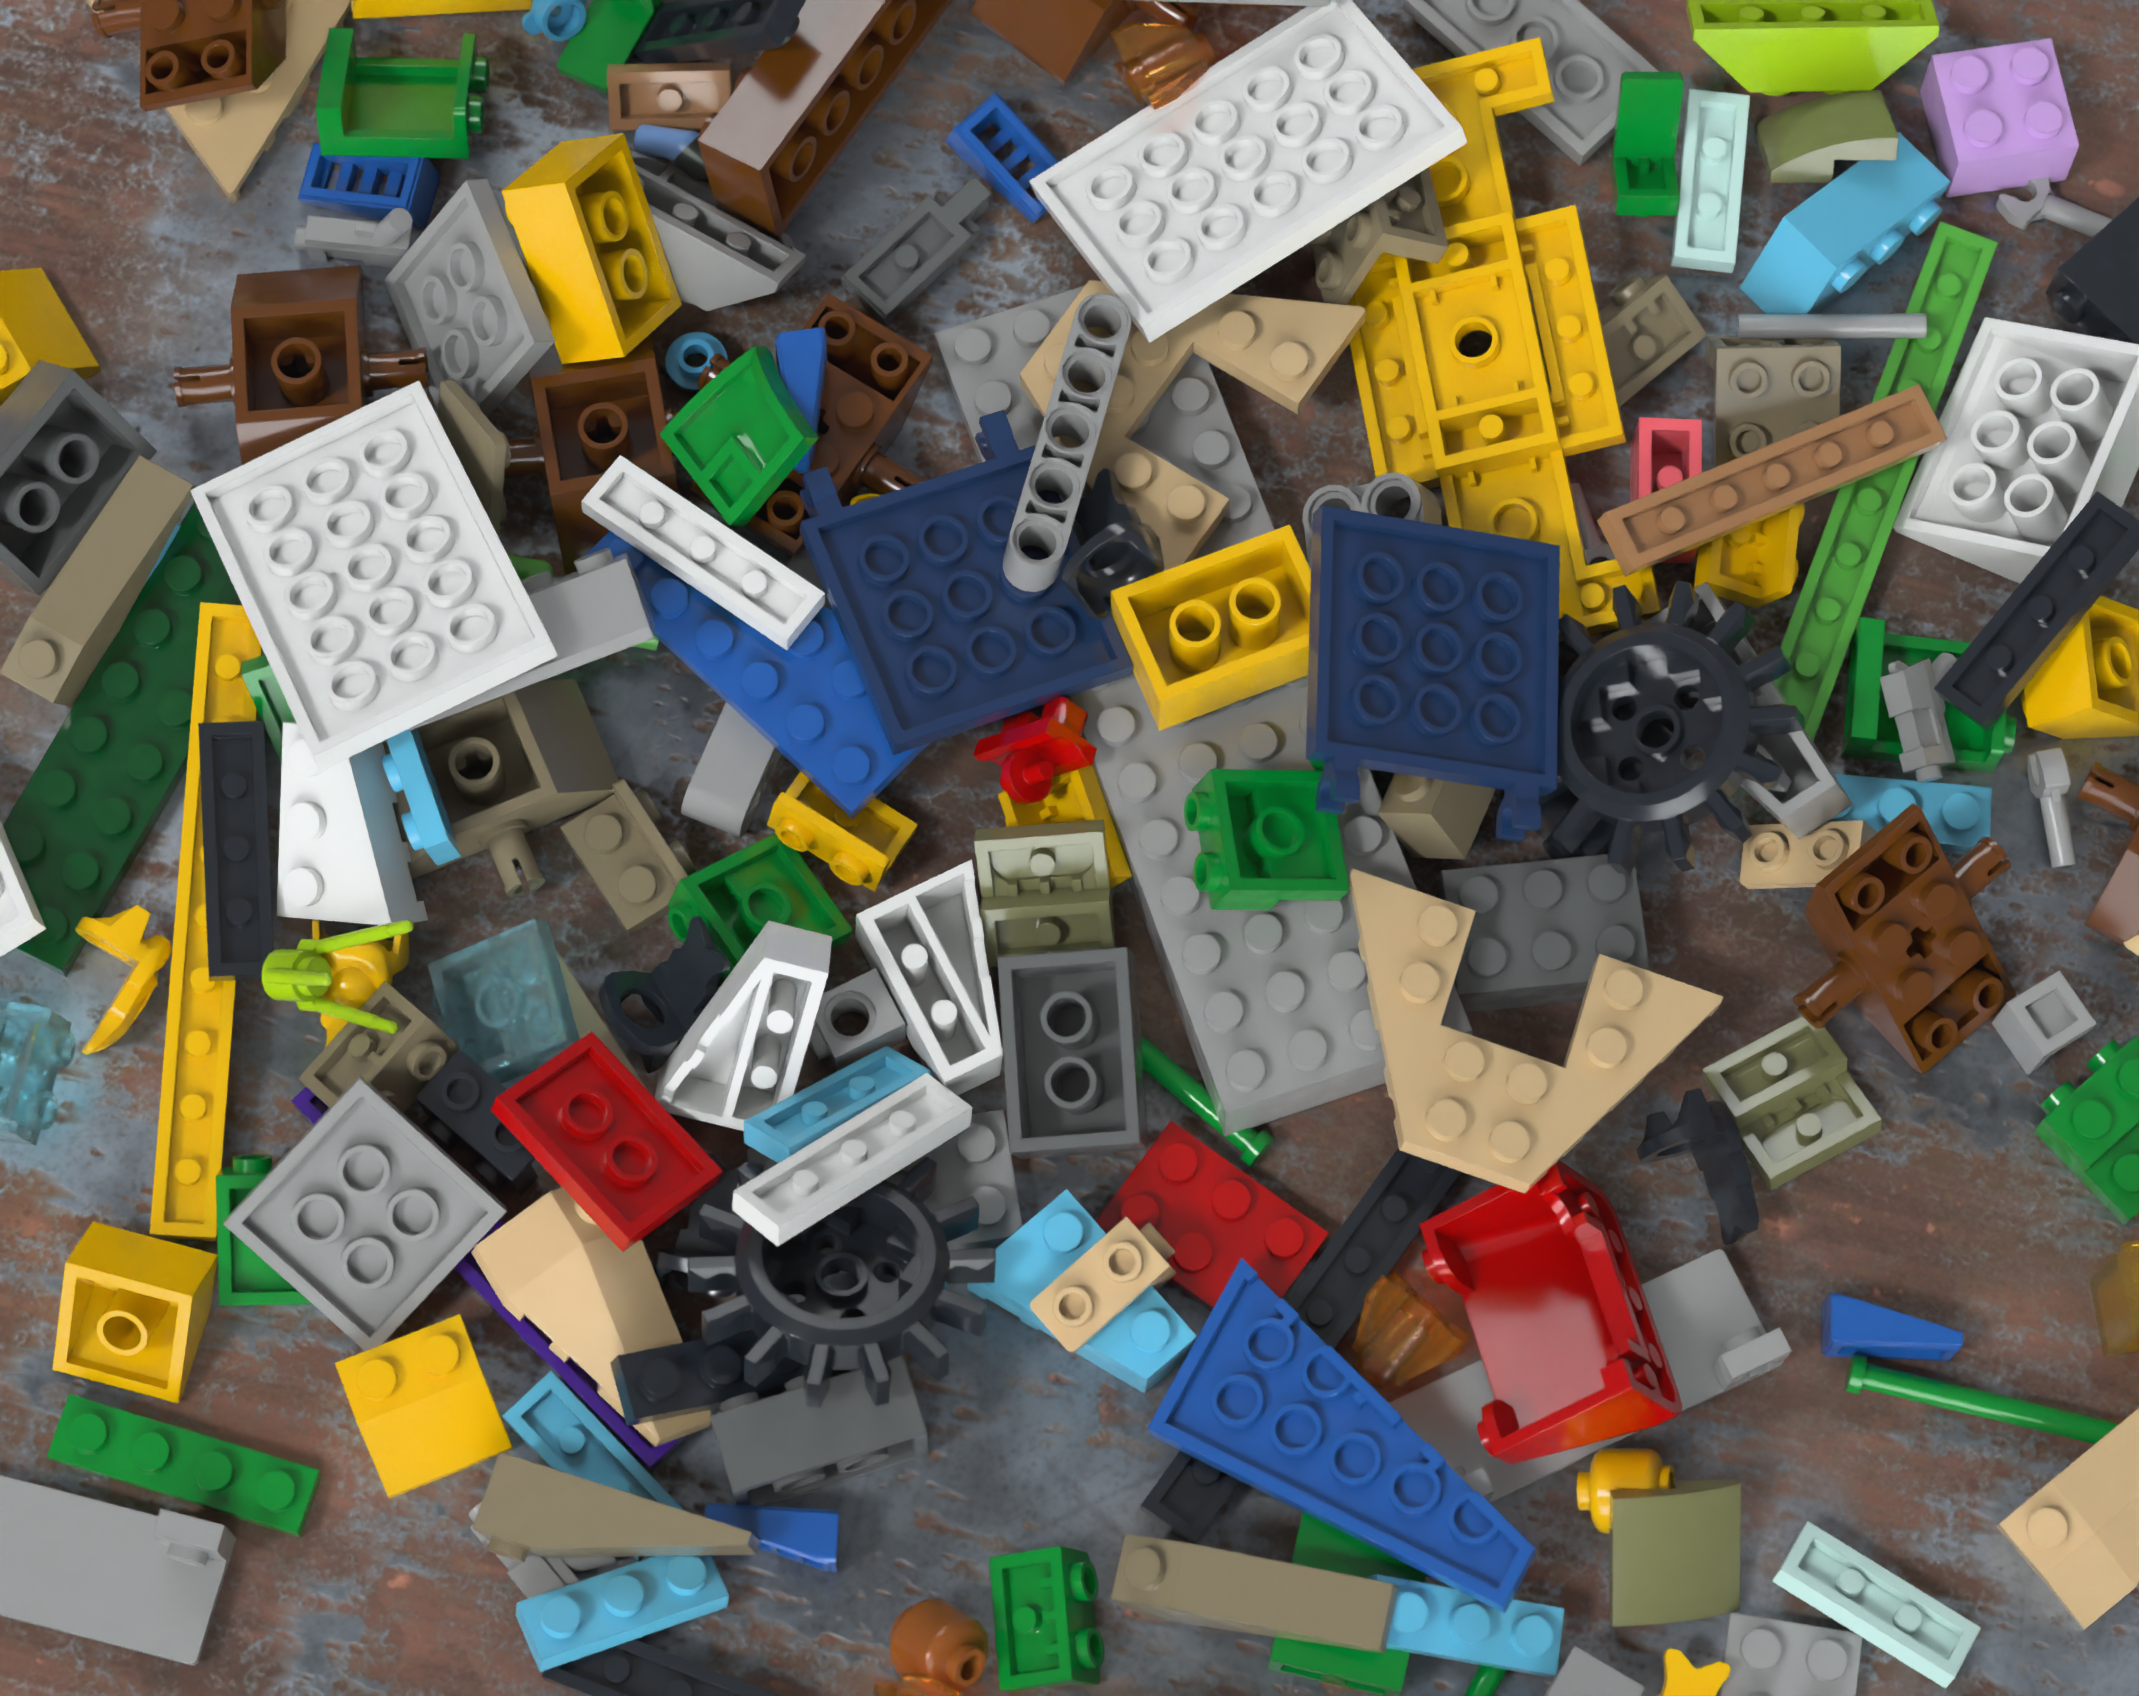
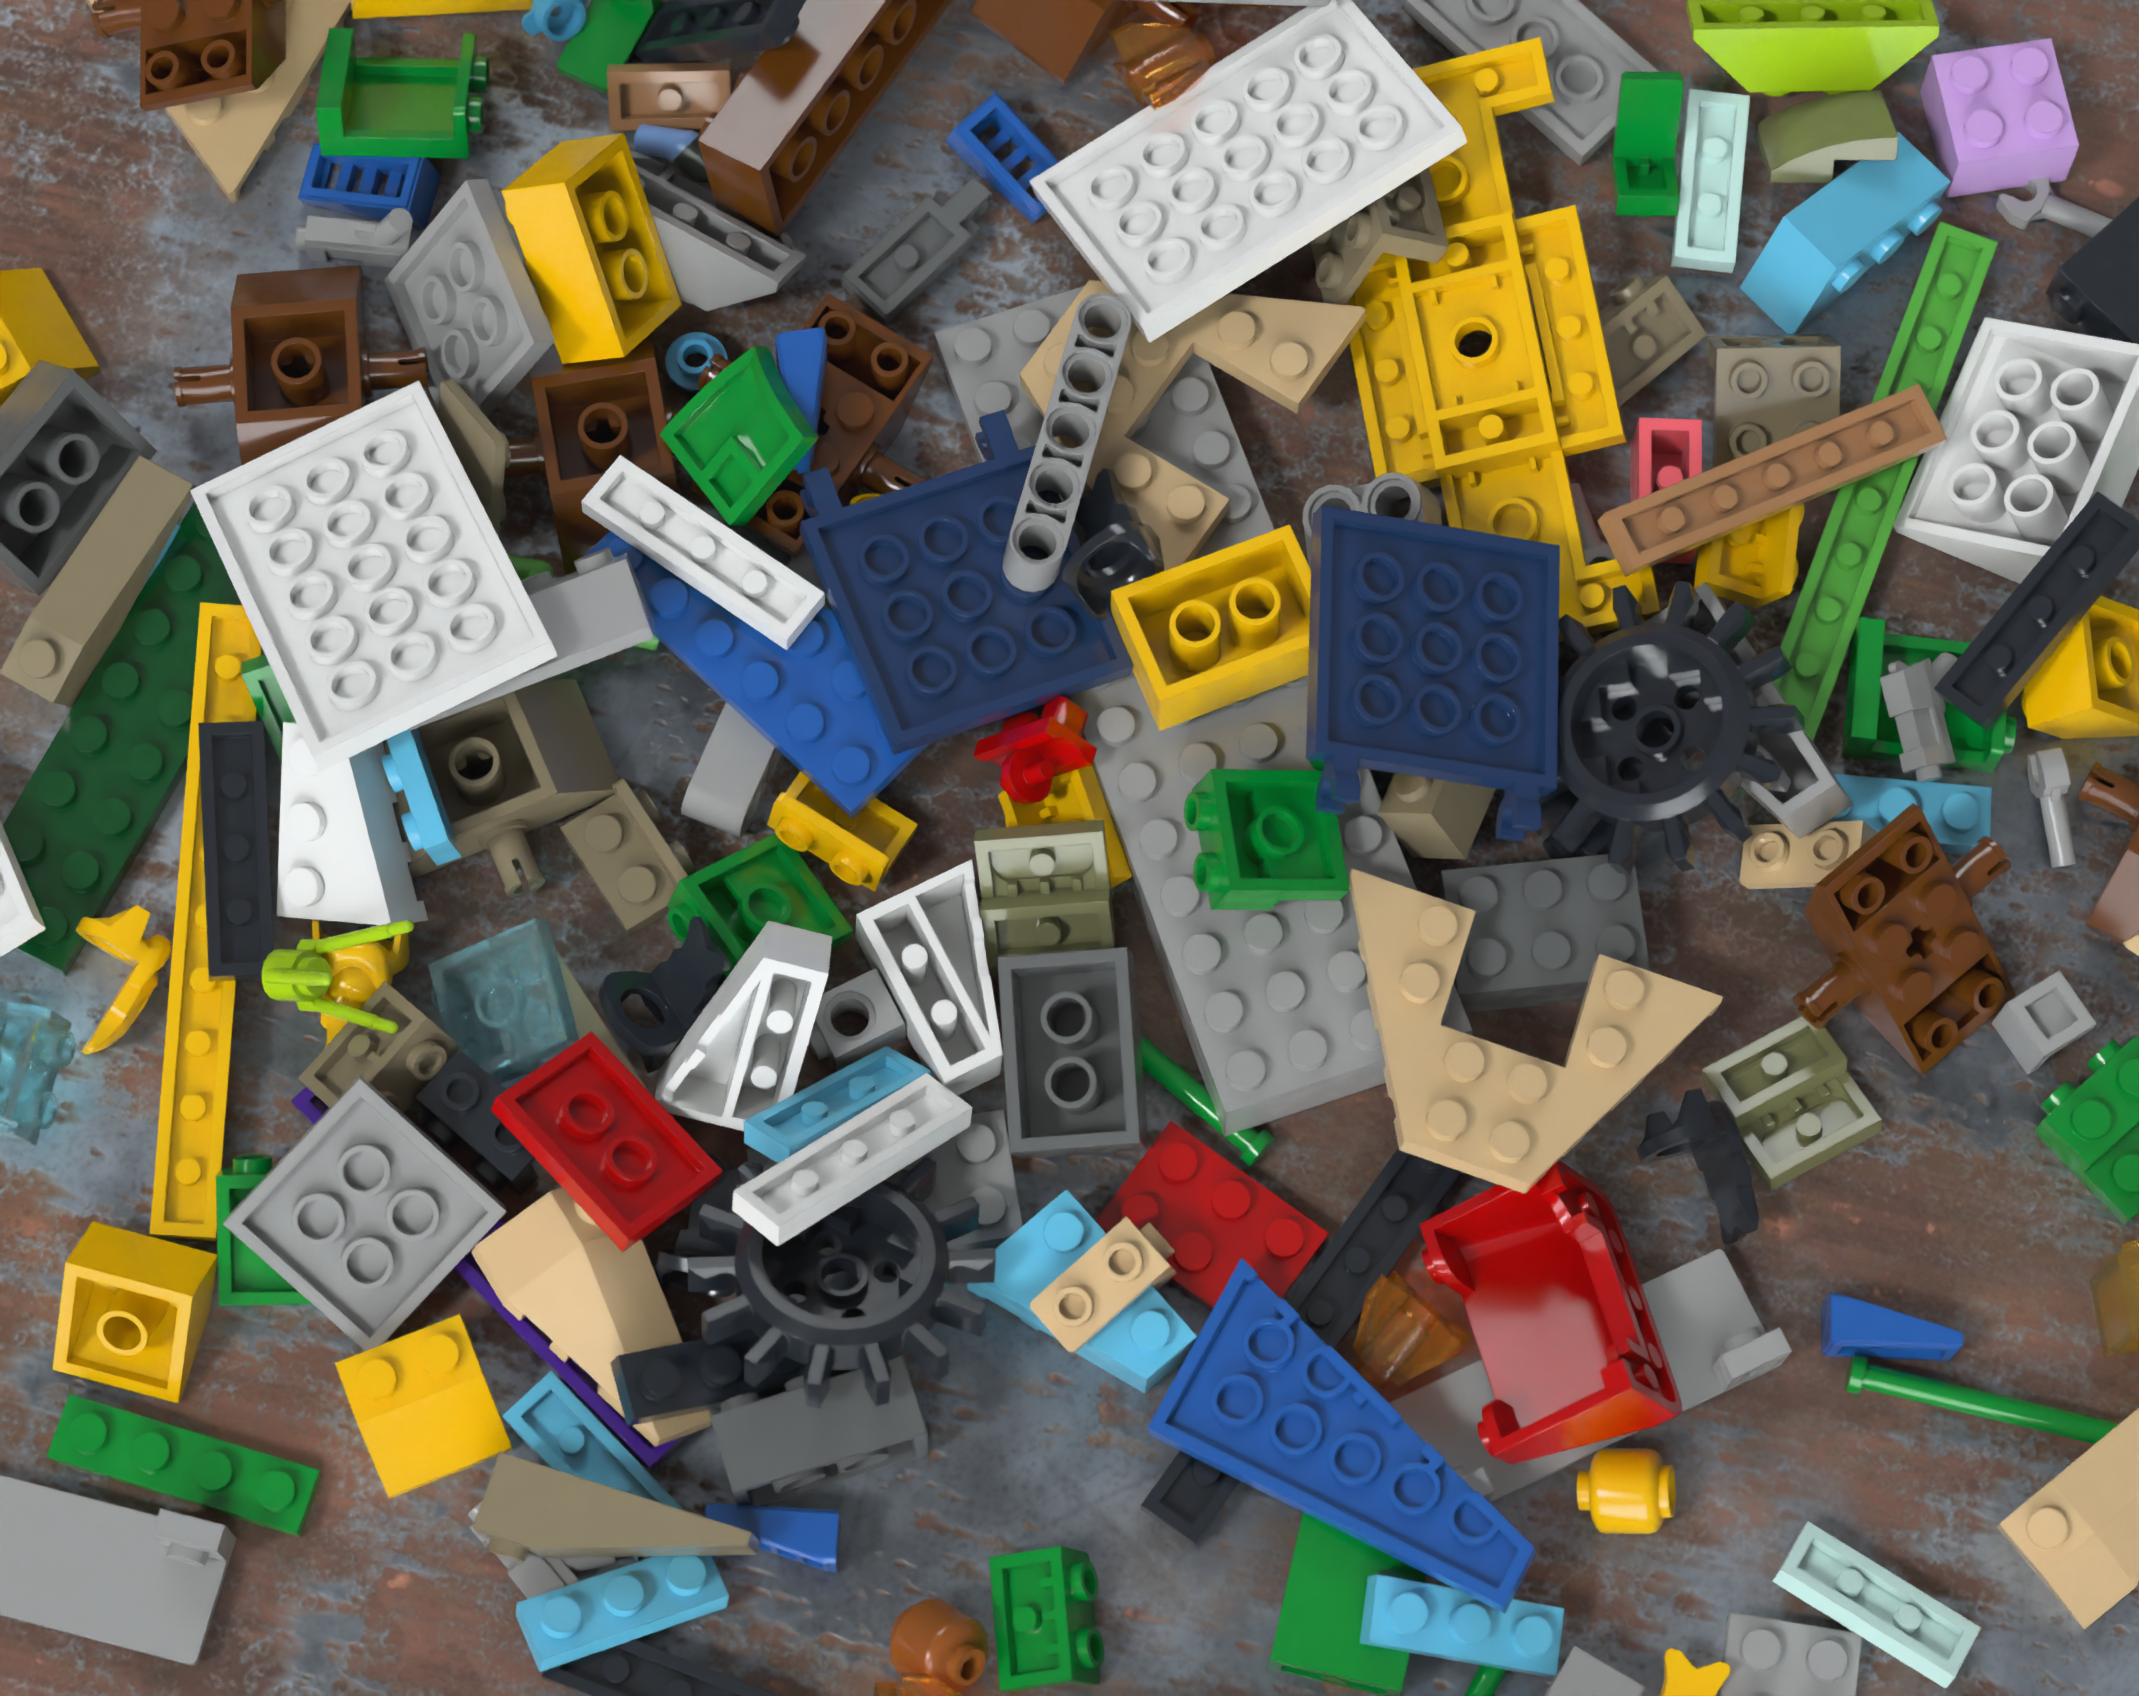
dark tan slope [1111,1534,1398,1653] -> none
olive slope [1609,1479,1741,1627] -> none
light grey bar [1738,313,1927,339] -> none

